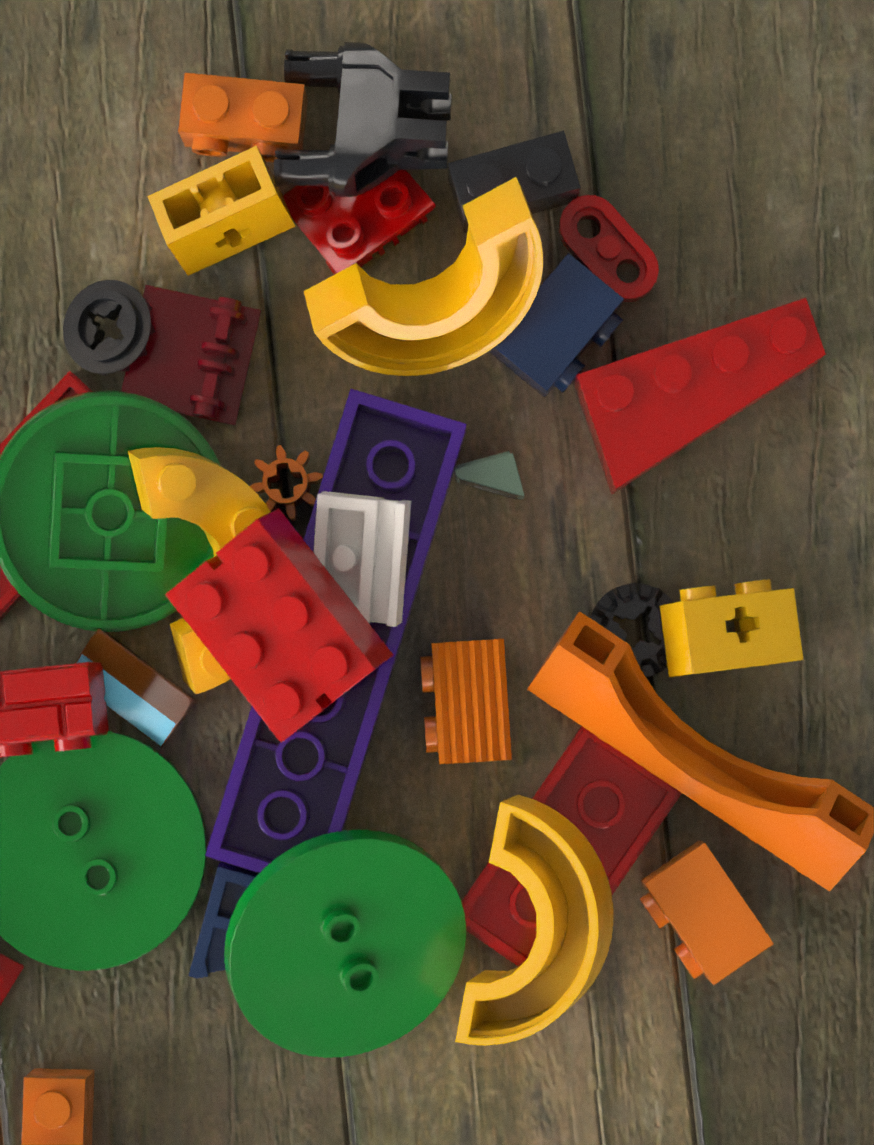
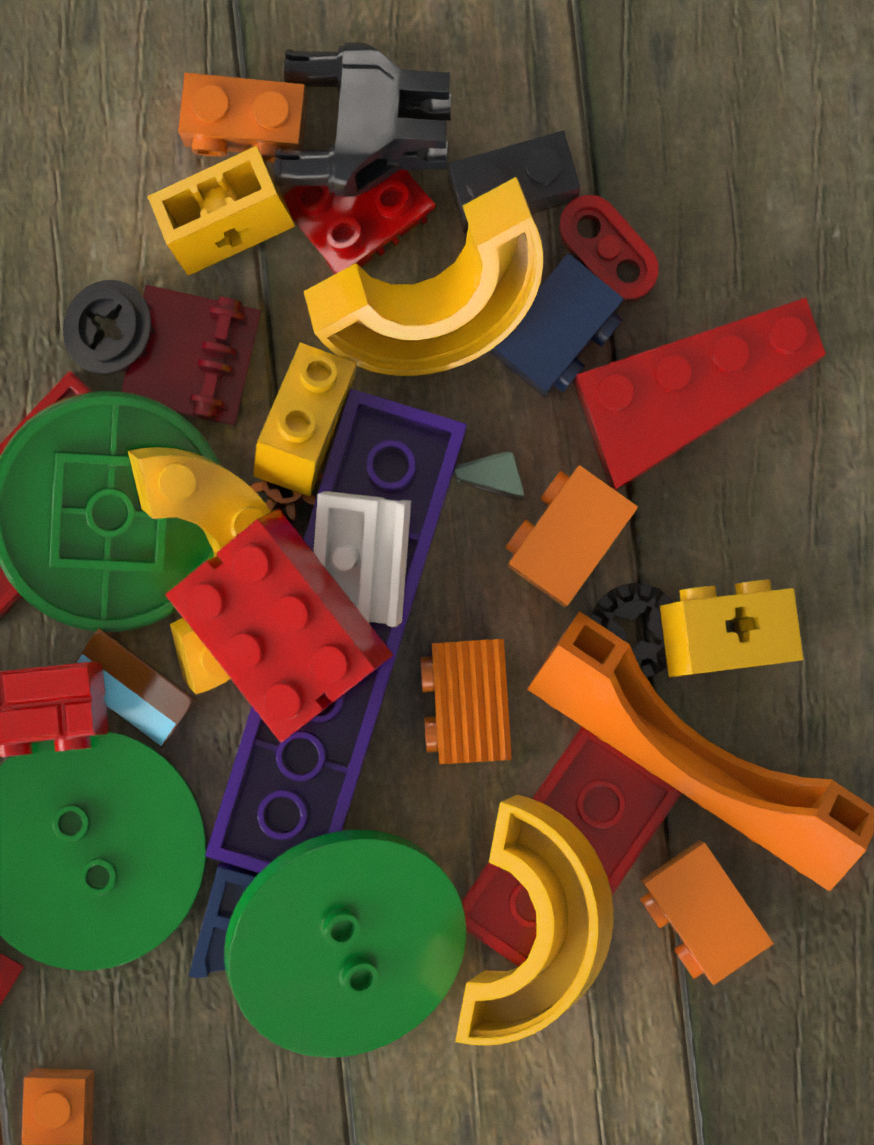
none -> yellow brick [253,342,357,497]
none -> orange brick [505,465,638,608]

